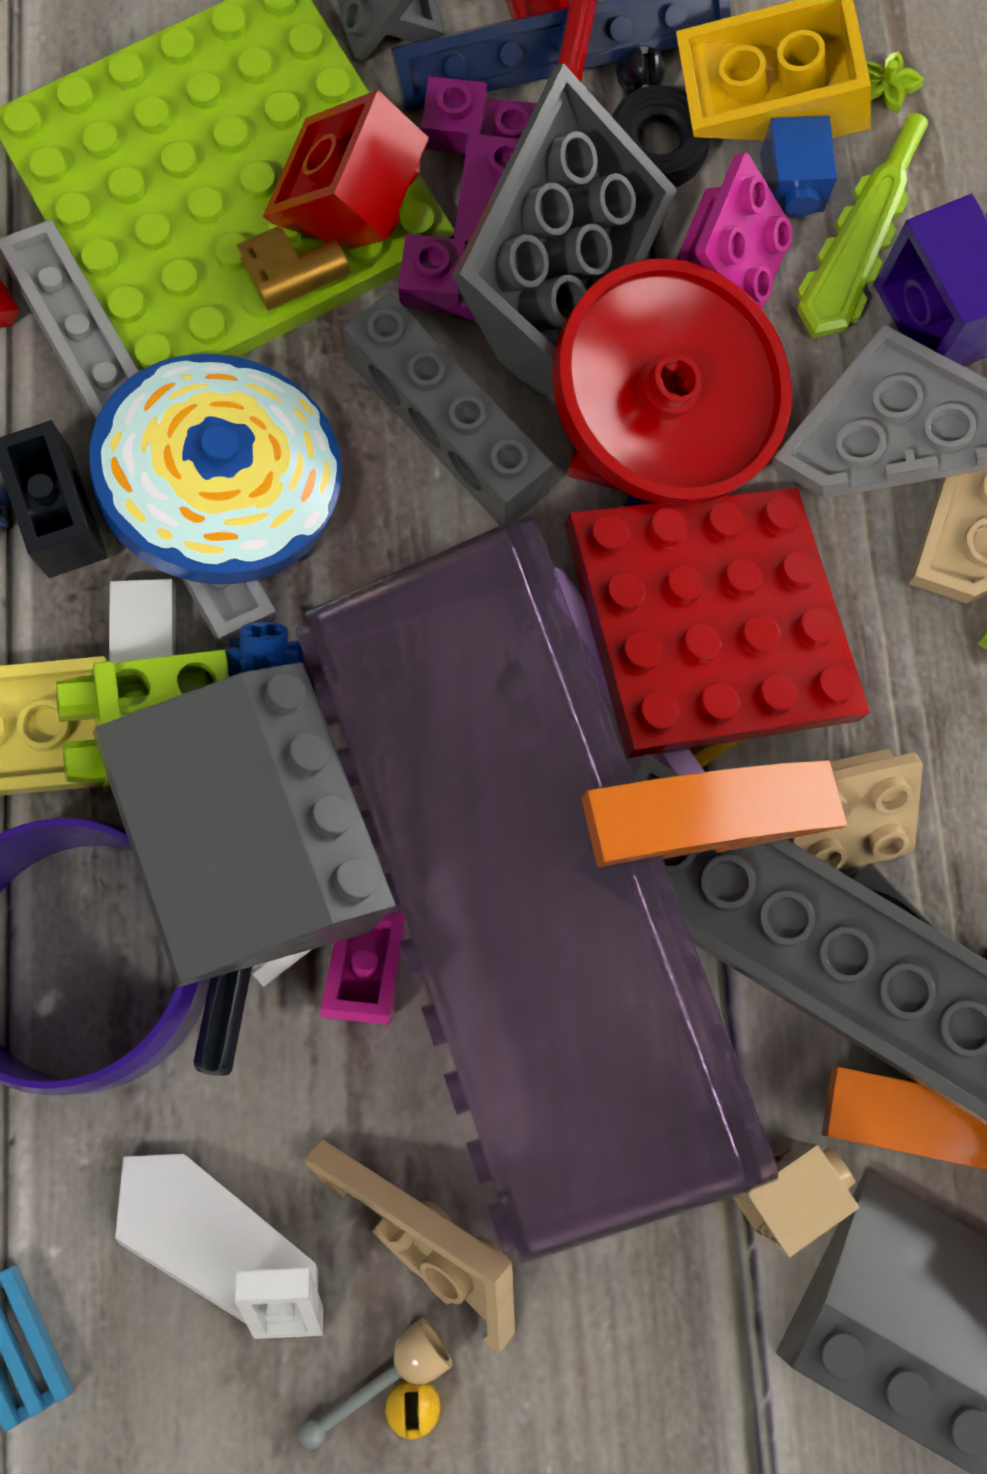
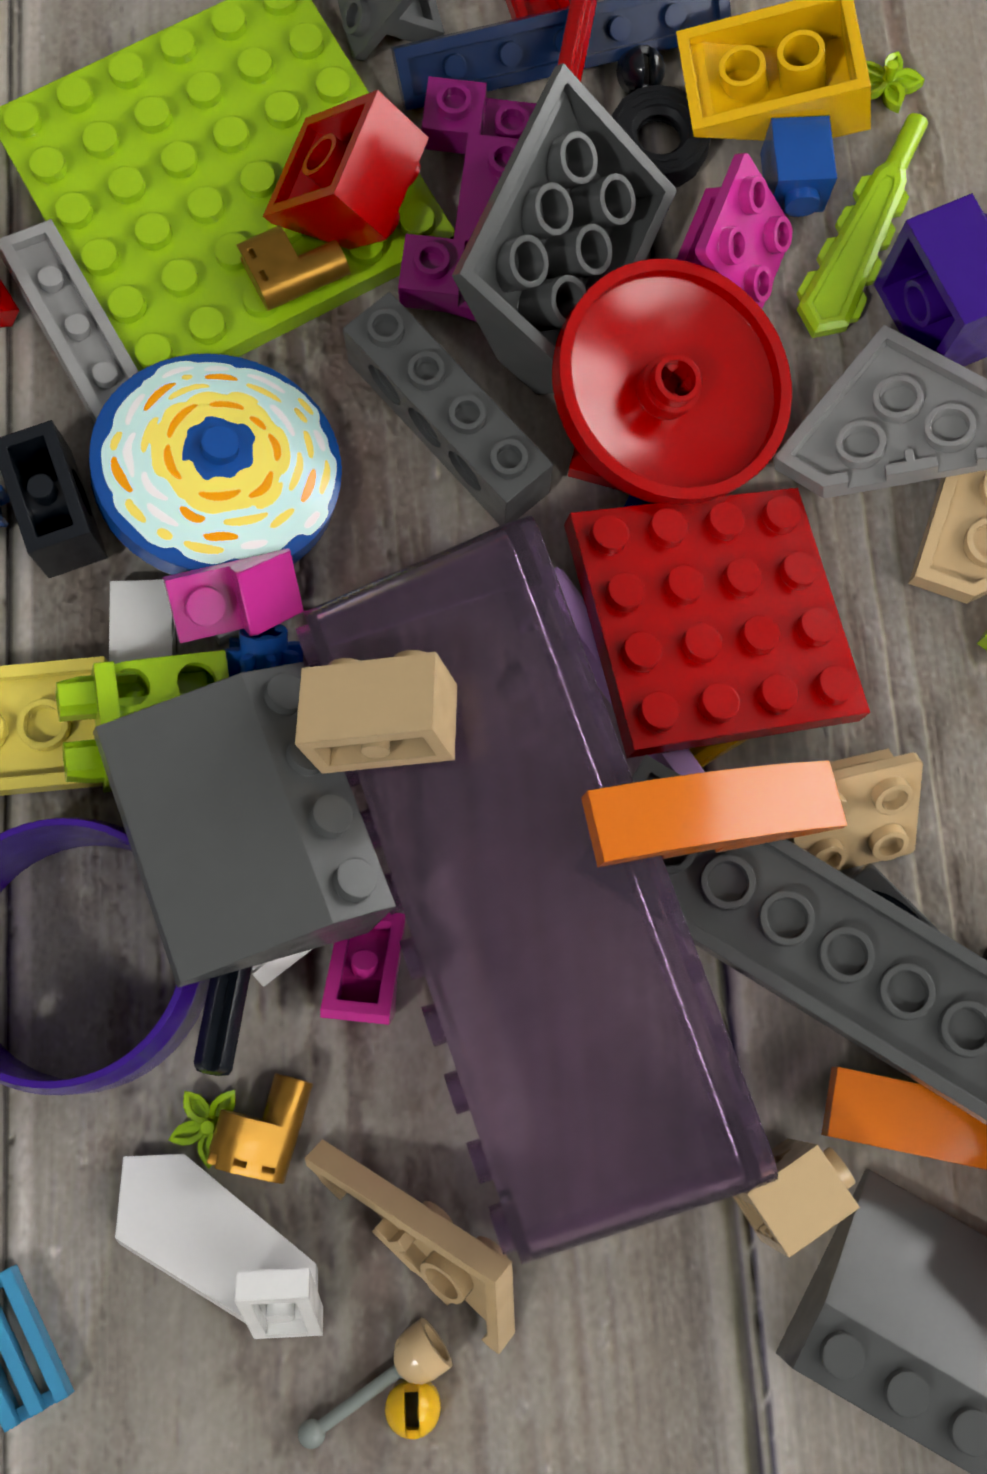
none -> dark pink slope [163,548,304,644]
none -> lime plant [168,1089,236,1169]
none -> pearl gold piece [207,1073,313,1184]
none -> tan brick [295,650,457,774]

